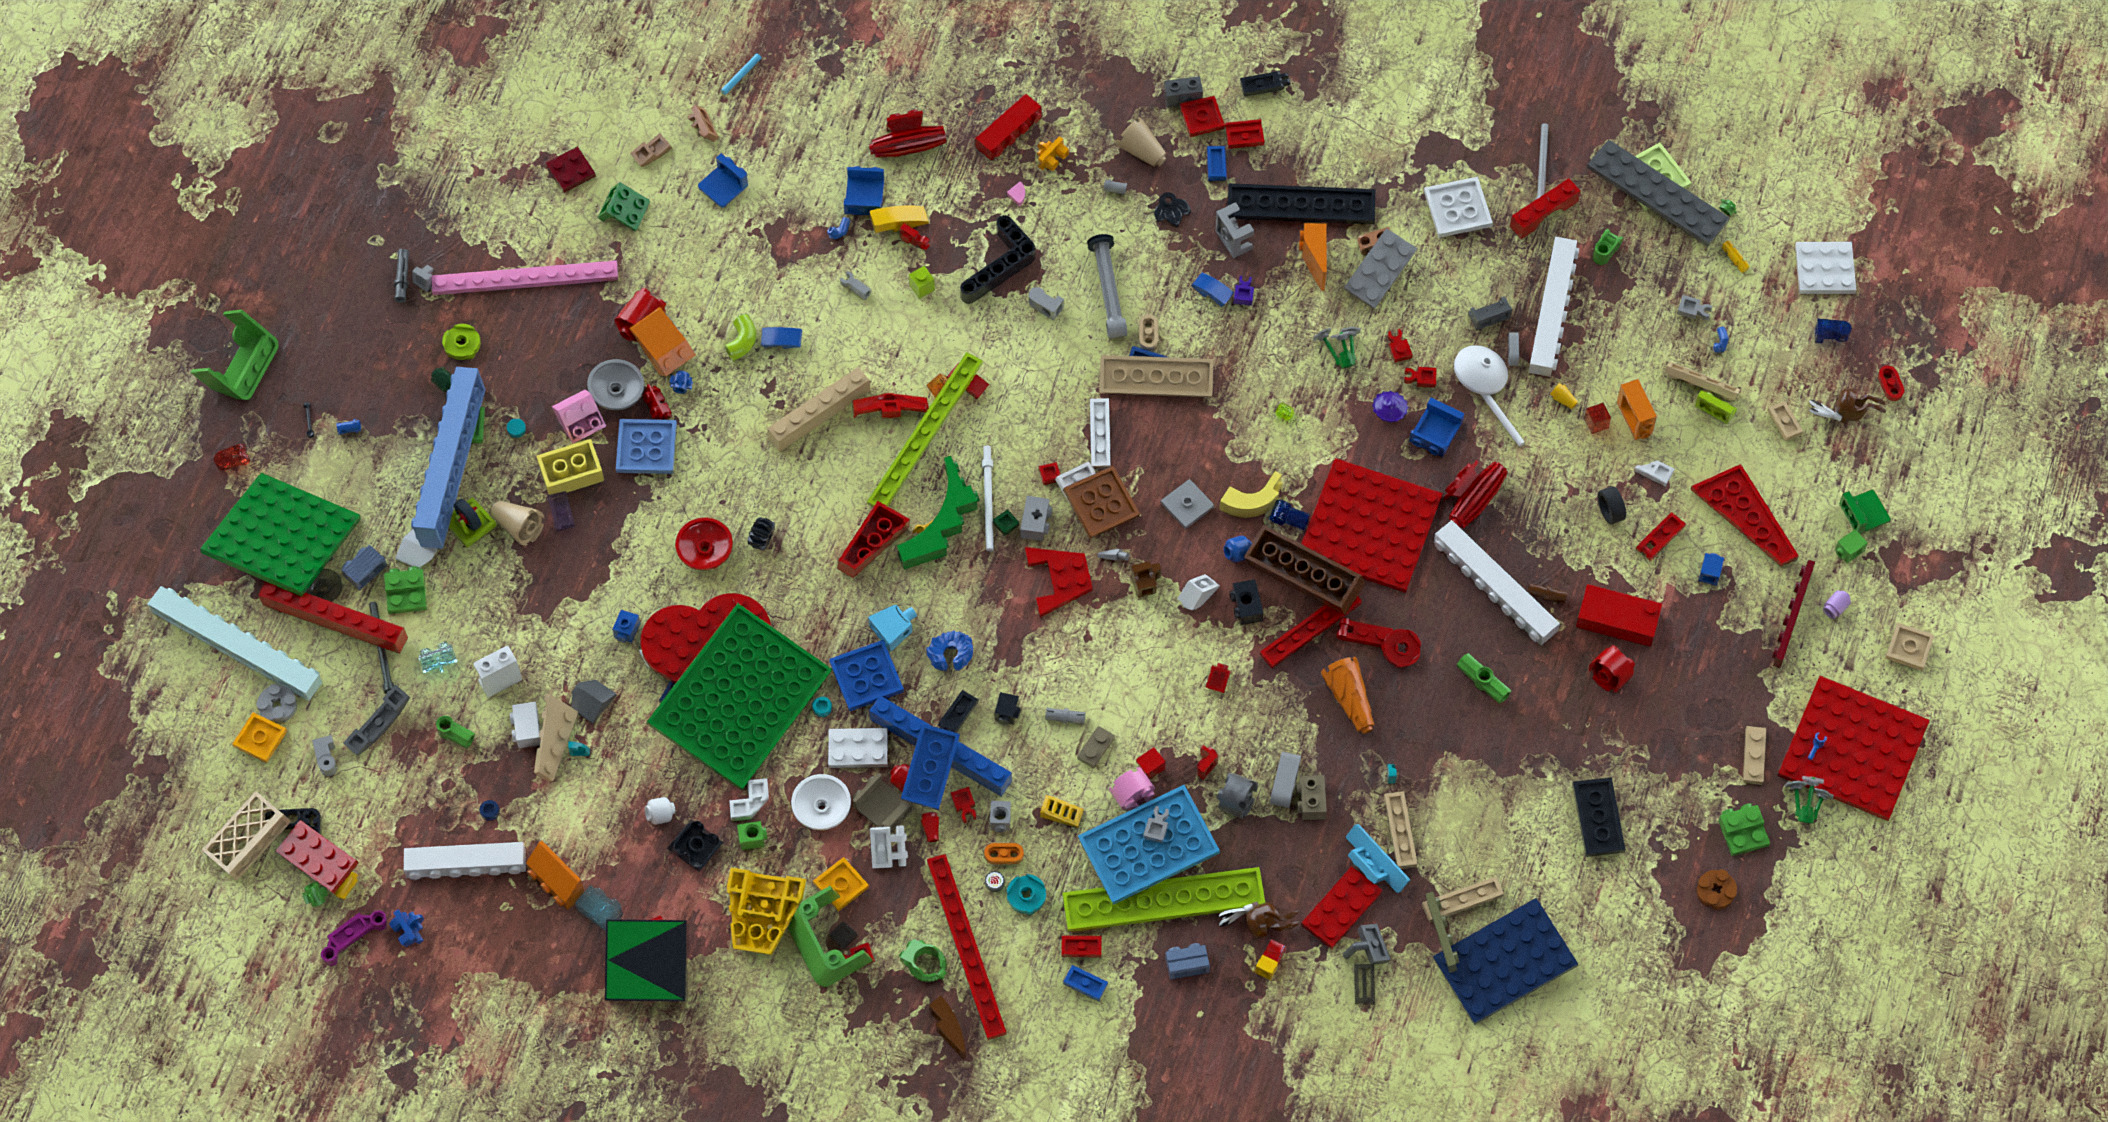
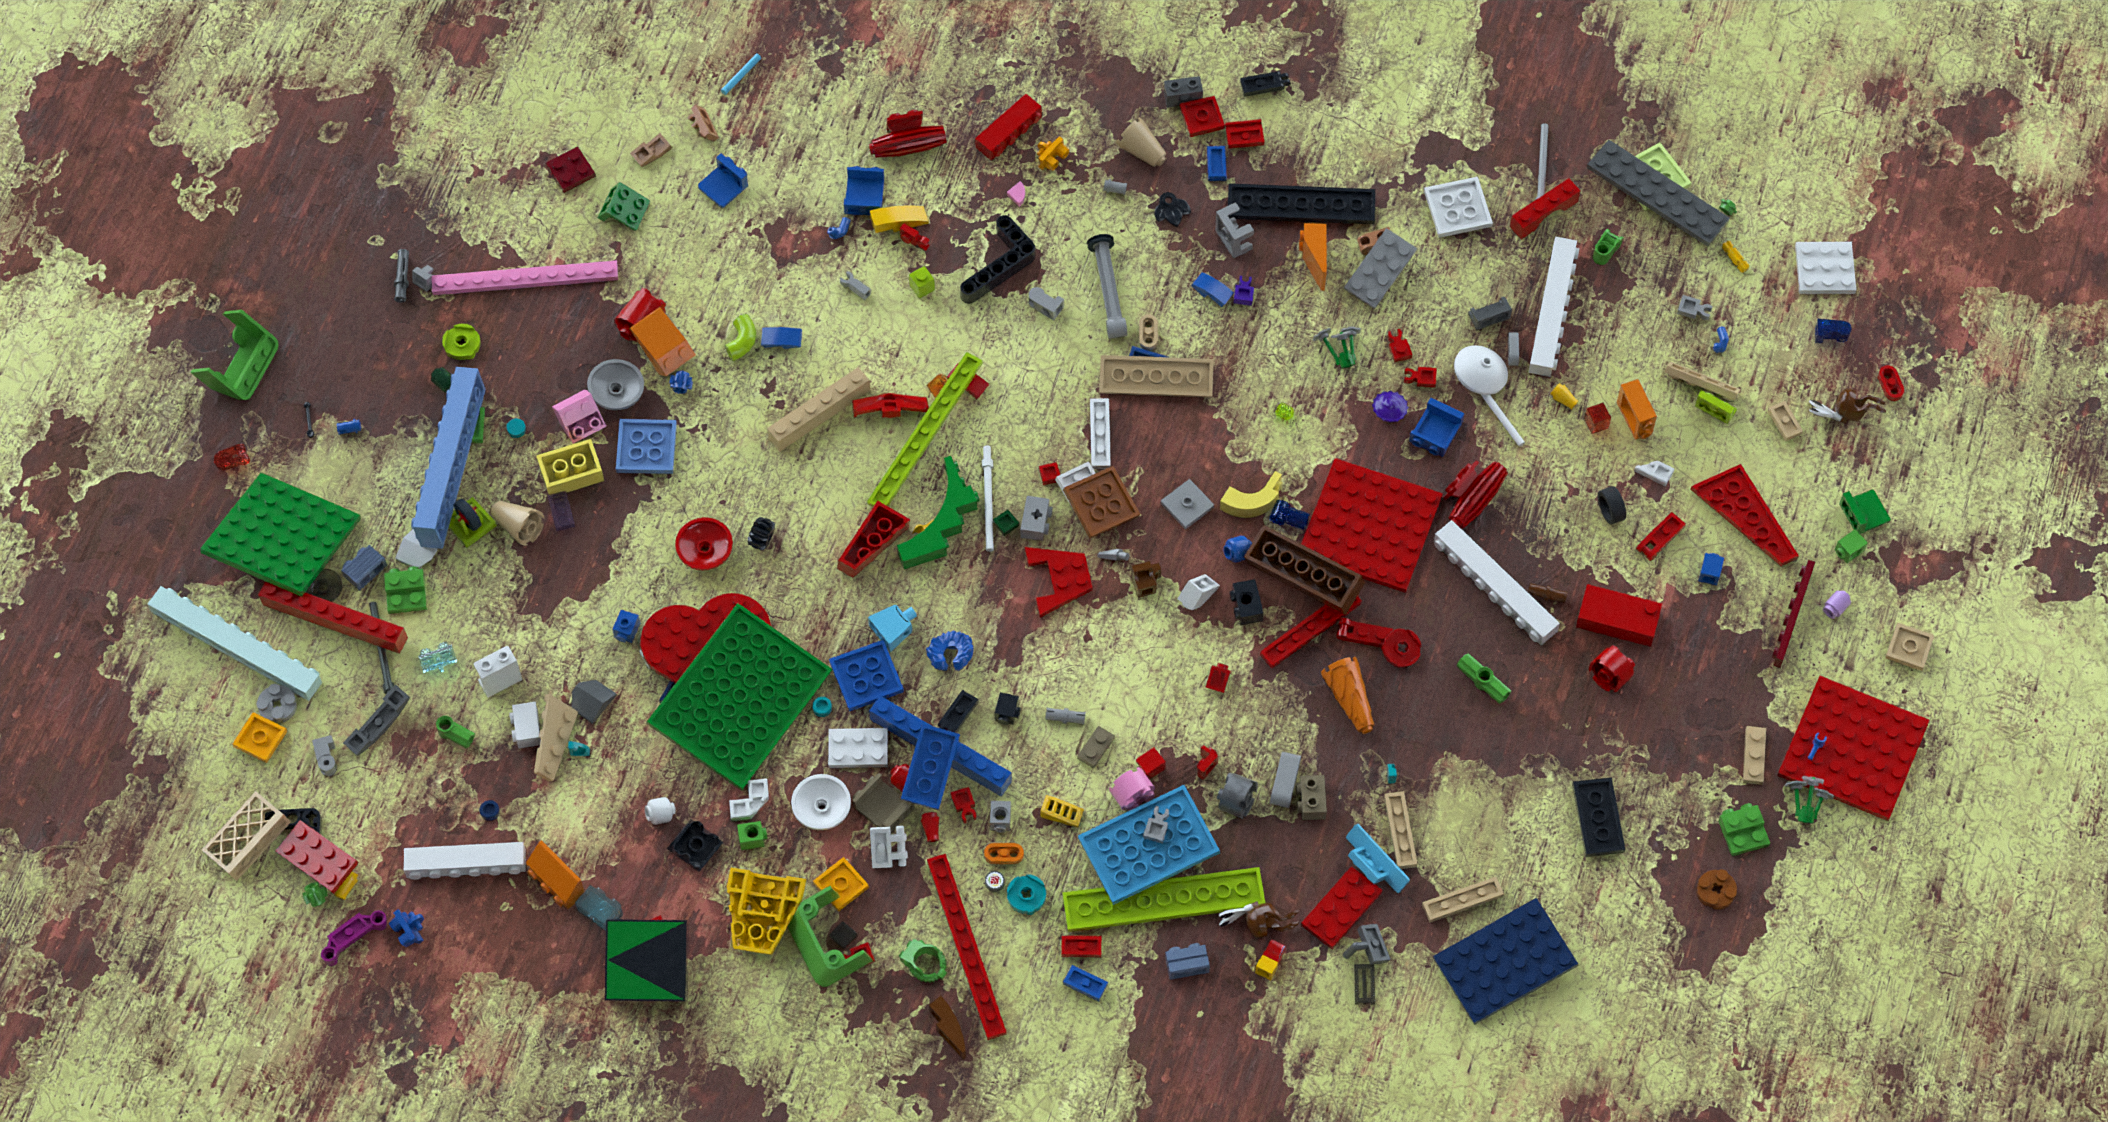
red hinge [643,384,672,420] -> none
olive plate [1426,892,1459,973] -> none

